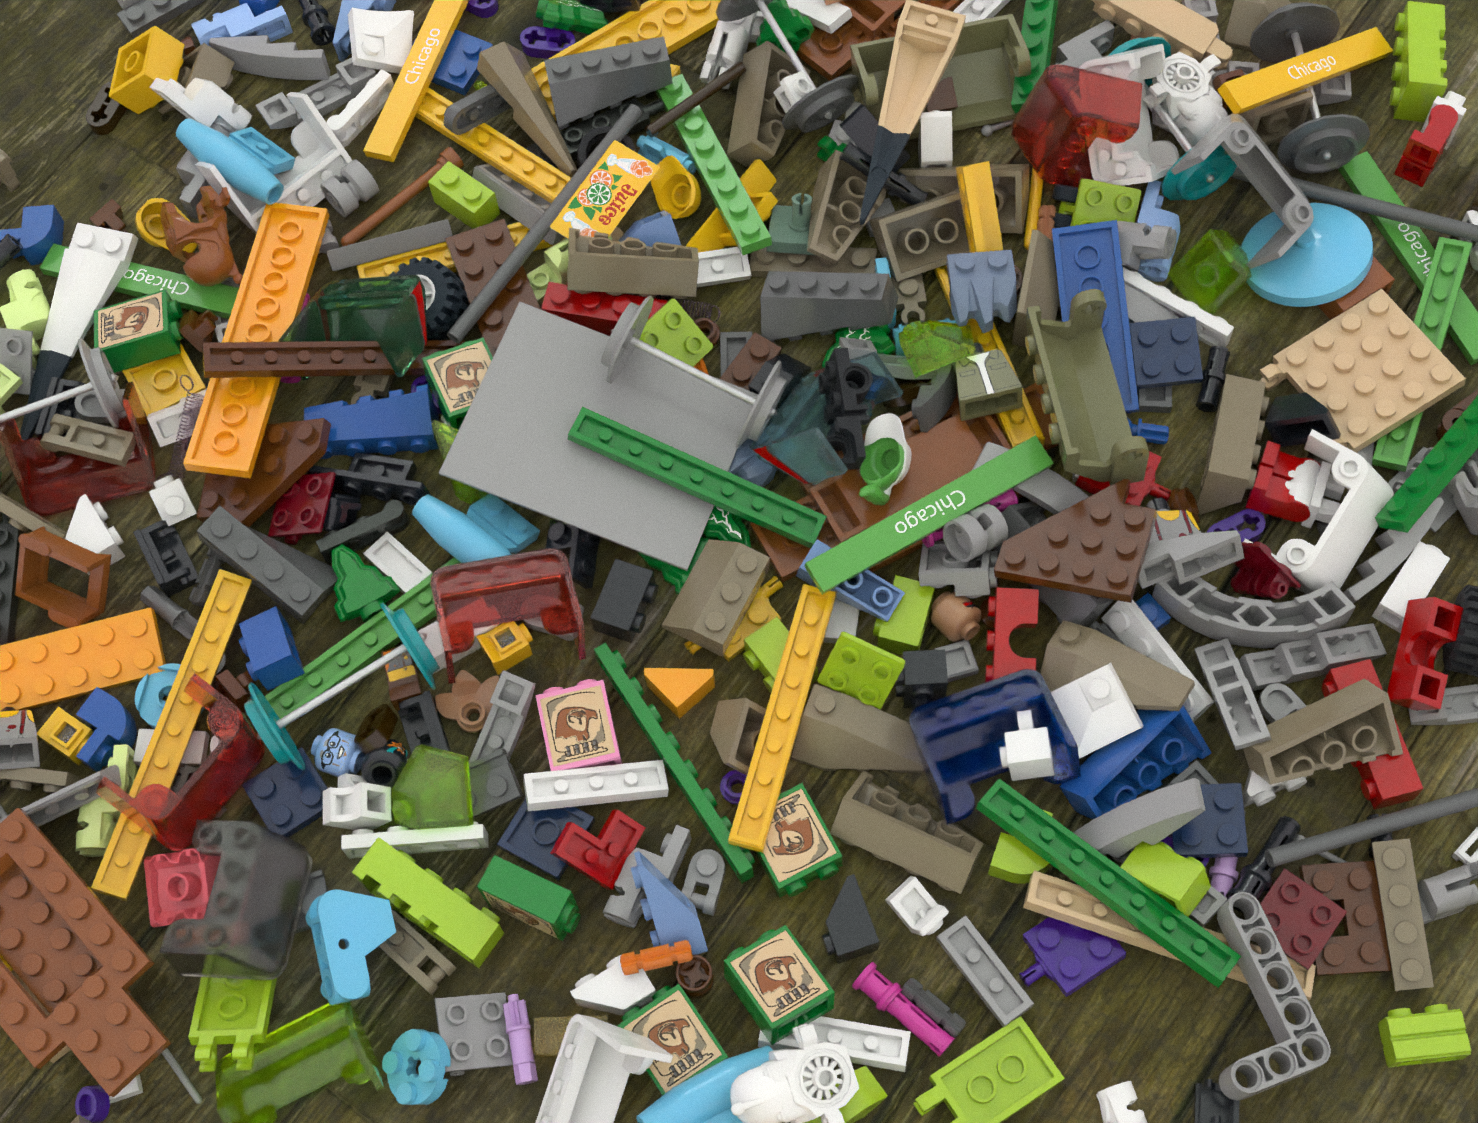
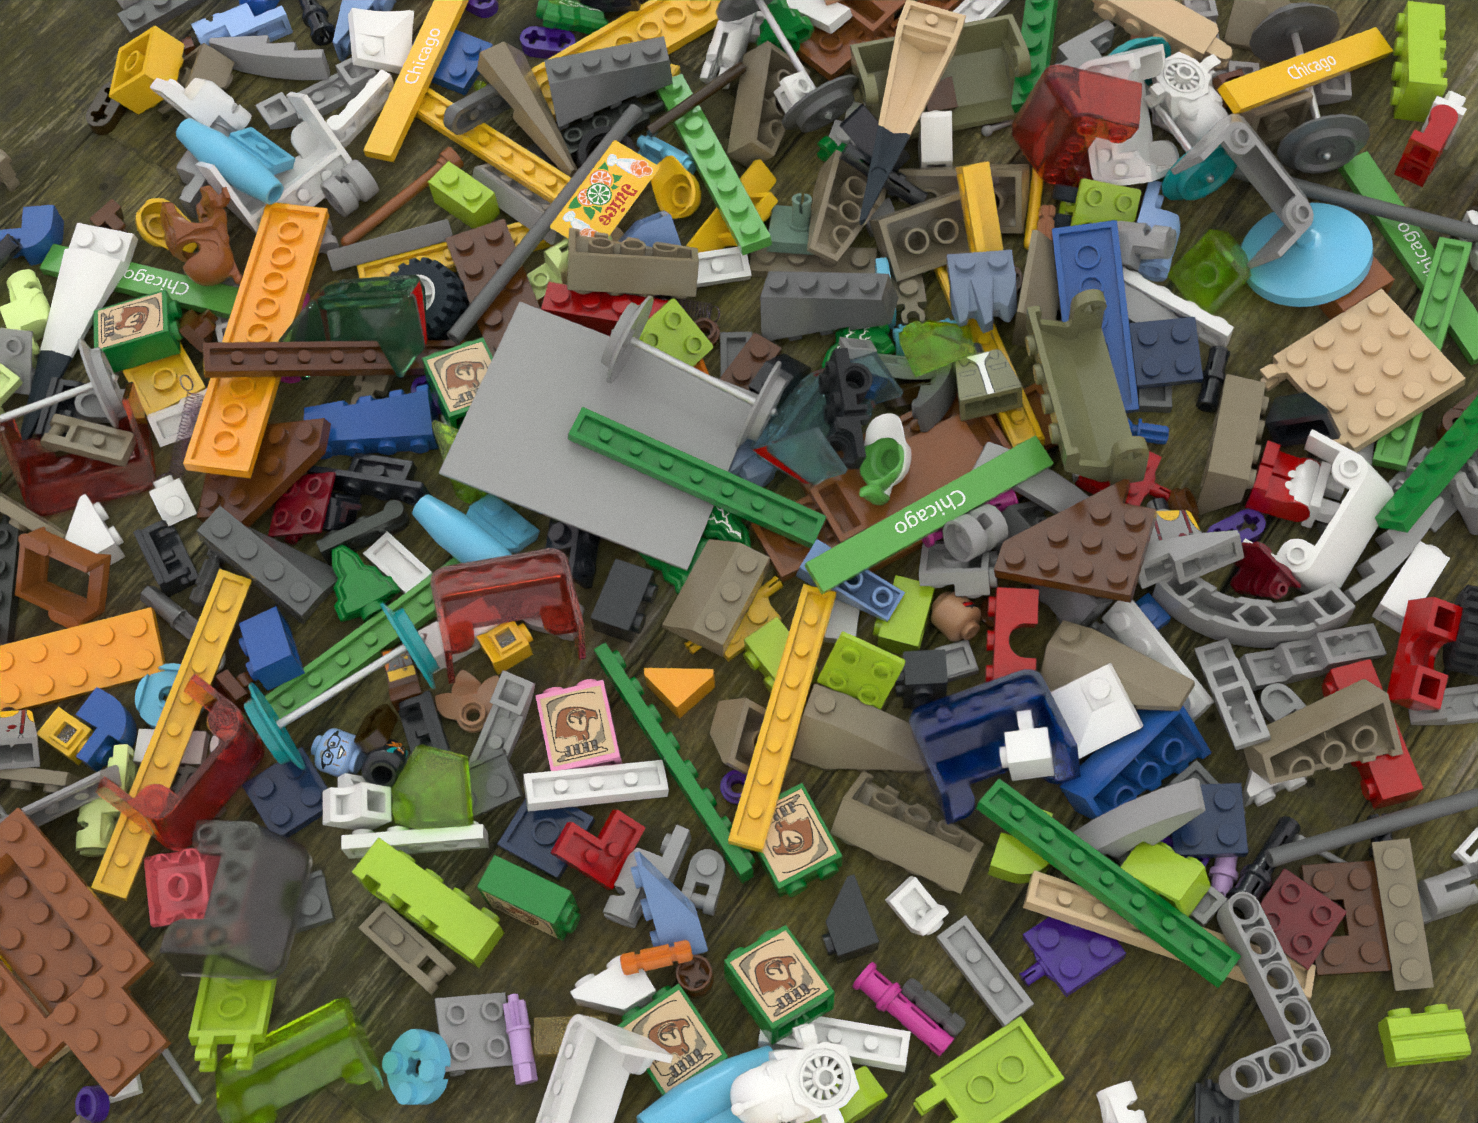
medium azure piece [306,890,396,1005] -> none

